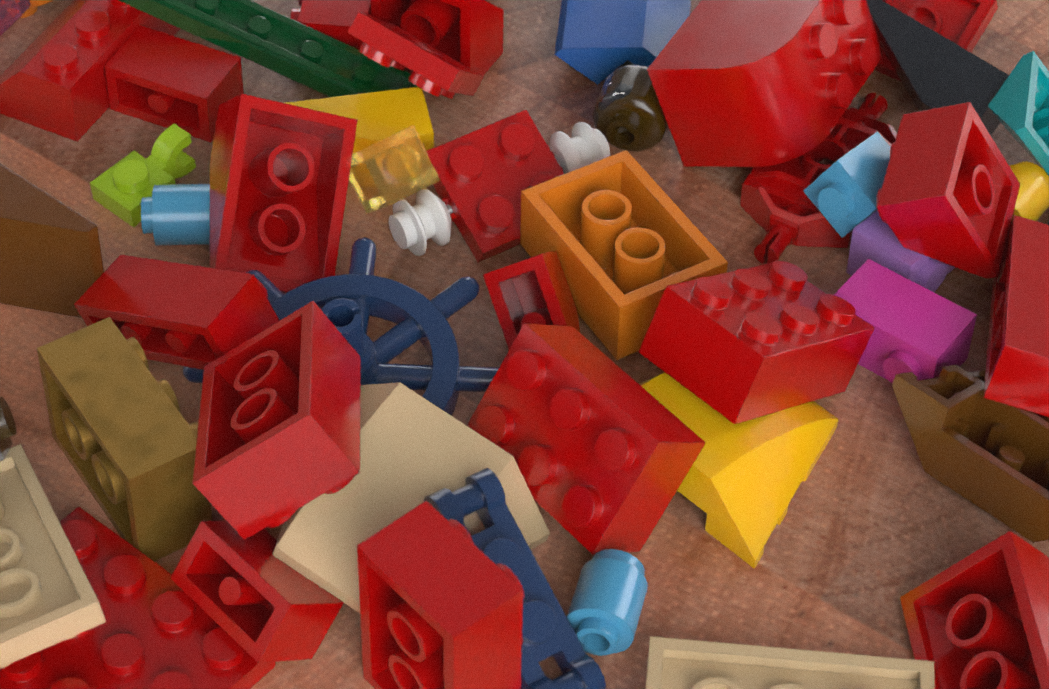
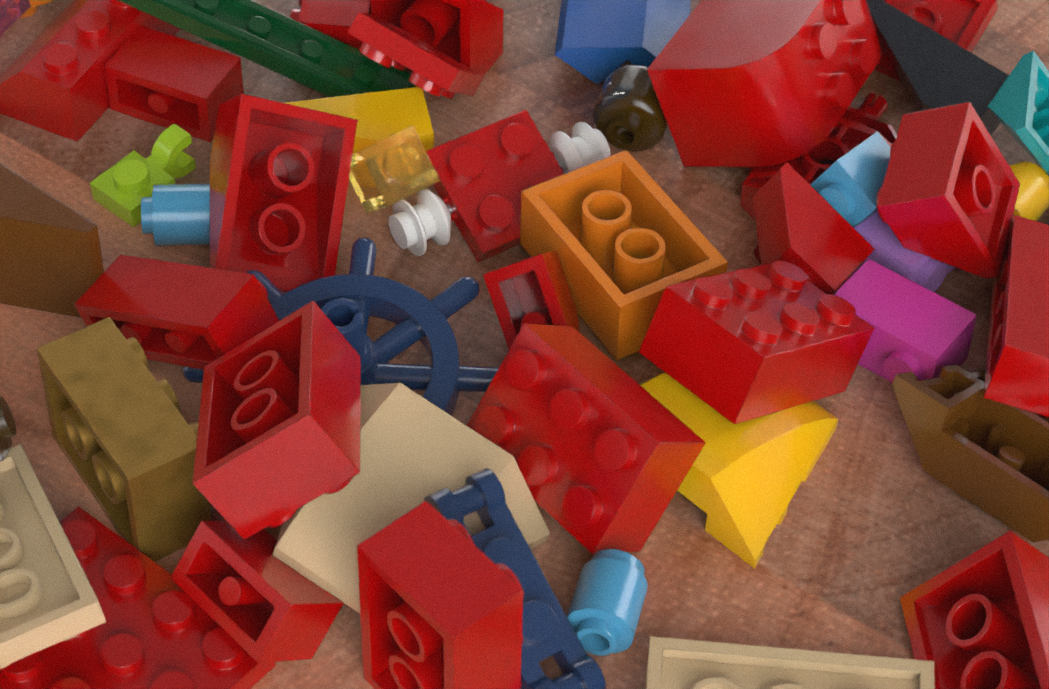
none -> red slope [752,162,875,295]

